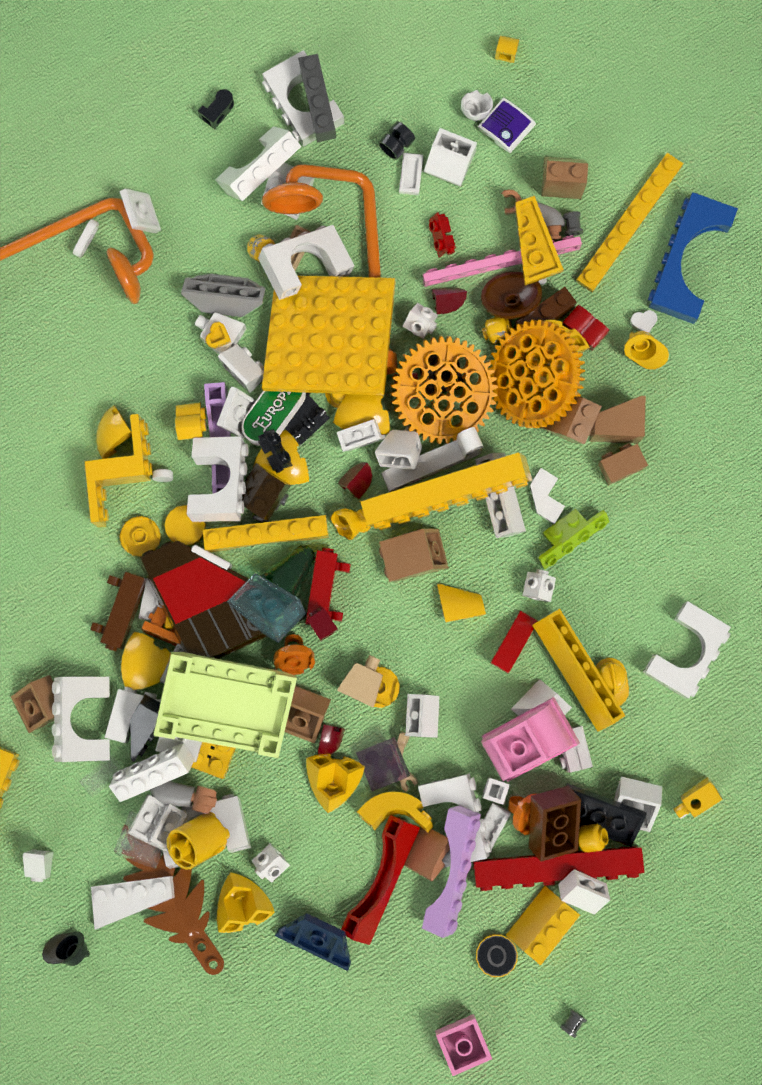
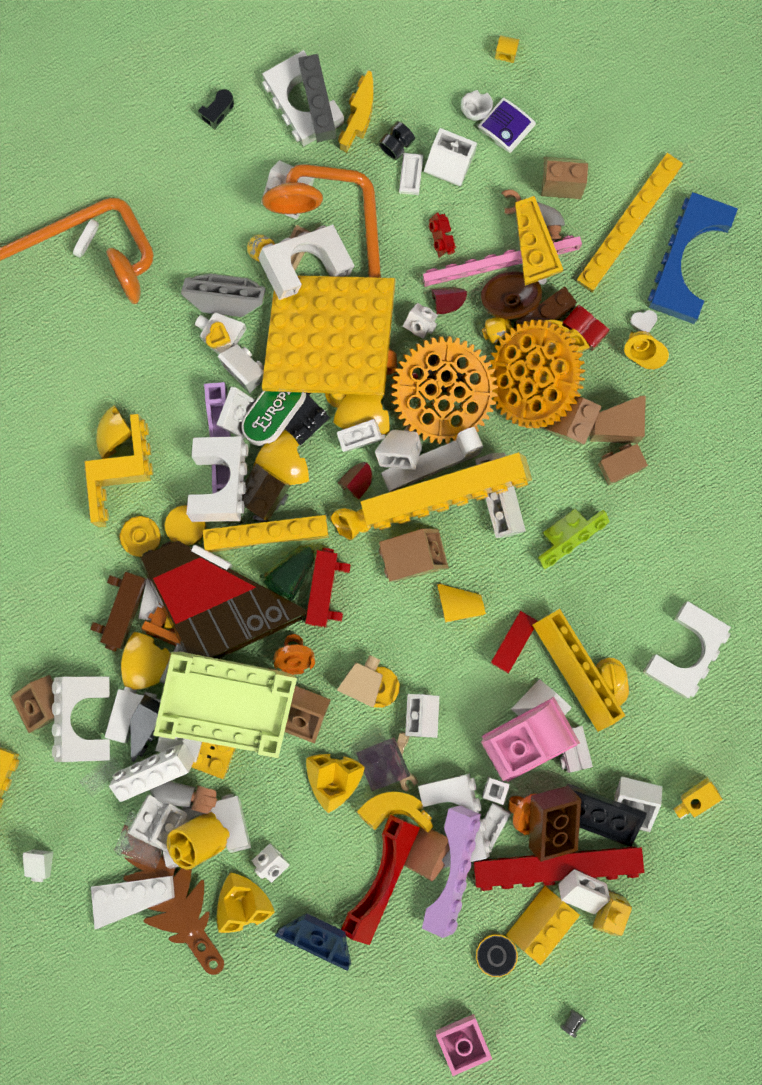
black piece [42,932,90,966] -> none
white plate [120,188,161,233] -> none
white tile [152,469,173,482] -> none
yellow brick [175,402,207,440] -> none
white arch [215,126,301,201] -> none
clear light blue slope [228,573,306,643] -> none
black hinge [258,429,293,473] -> none
dark red brick [307,608,338,641] -> none
dark red brick [317,724,345,755] -> none
white brick [522,569,556,602] -> none
white tile [530,468,565,524] -> none
dark grey bush [563,211,583,236] -> none
yellow head [578,824,608,852] -> none
none -> yellow slope [338,70,374,153]
none -> yellow torso [592,891,632,936]

